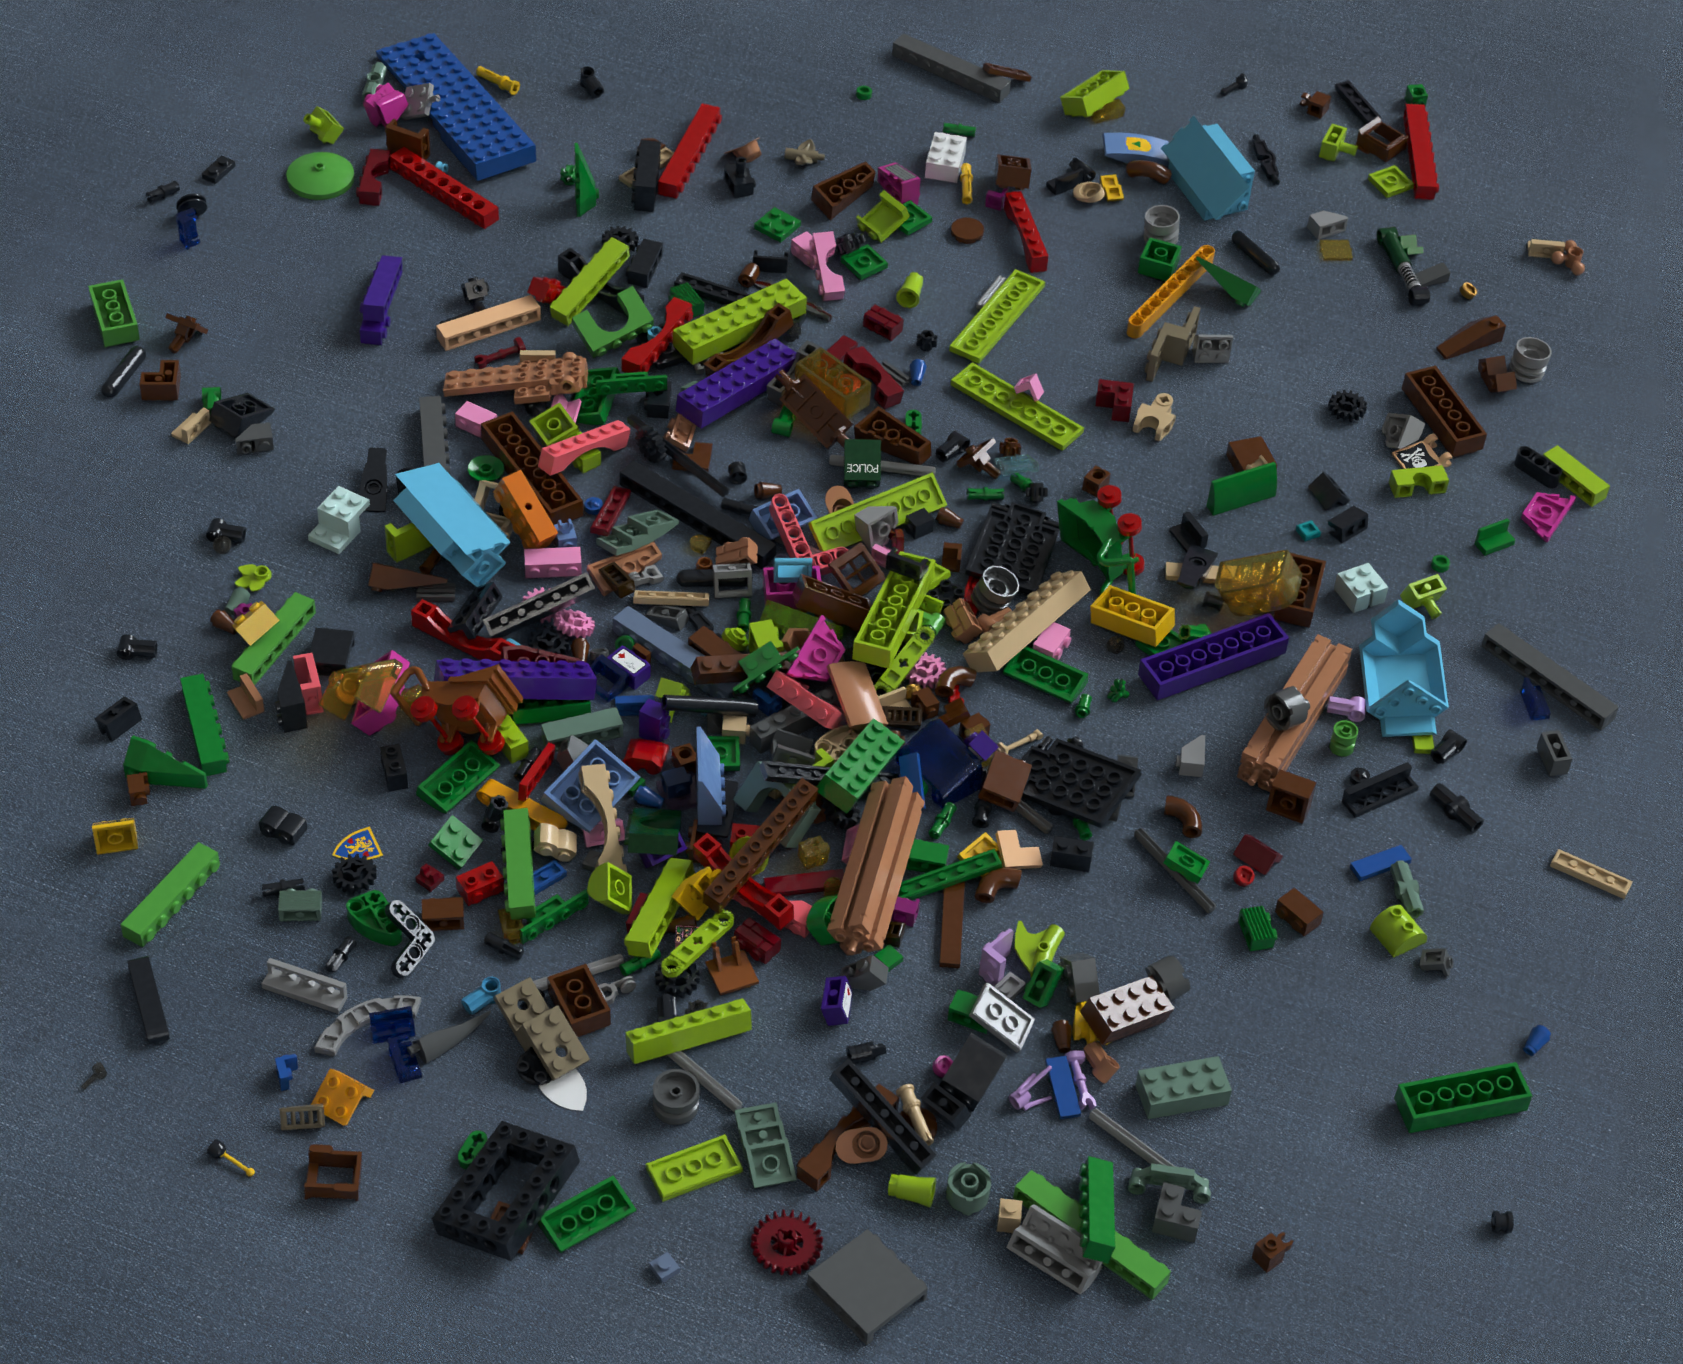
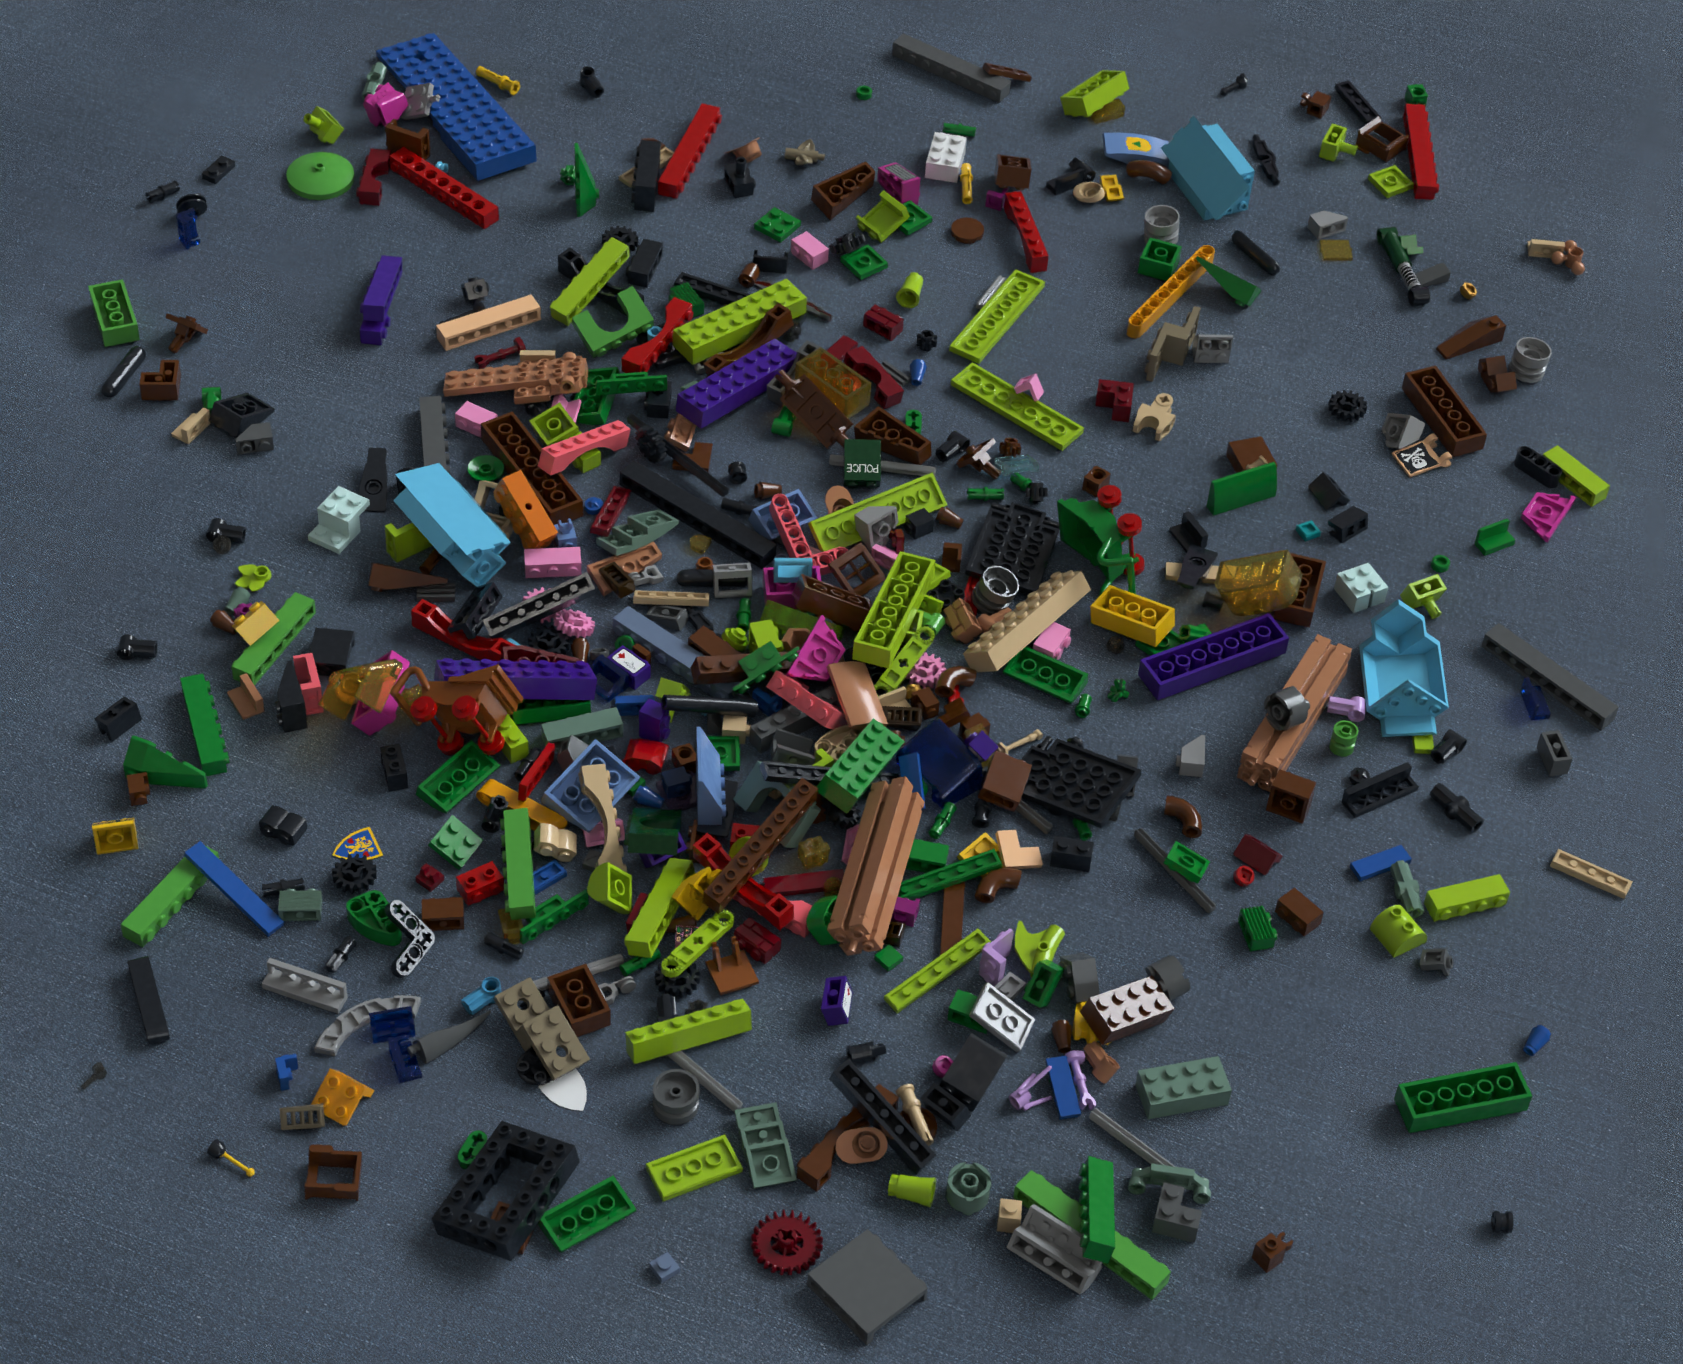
red brick [527,277,566,304] -> none
nougat brick [716,537,758,565] -> none
bright pink arch [809,231,845,301] -> none
dark grey slope [840,955,889,991] -> none
black hinge [886,547,929,581] -> none
lime arch [1389,465,1449,498] -> none
none -> blue tile [184,841,284,937]
none -> lime tile [884,928,991,1014]
none -> lime brick [1424,874,1510,921]

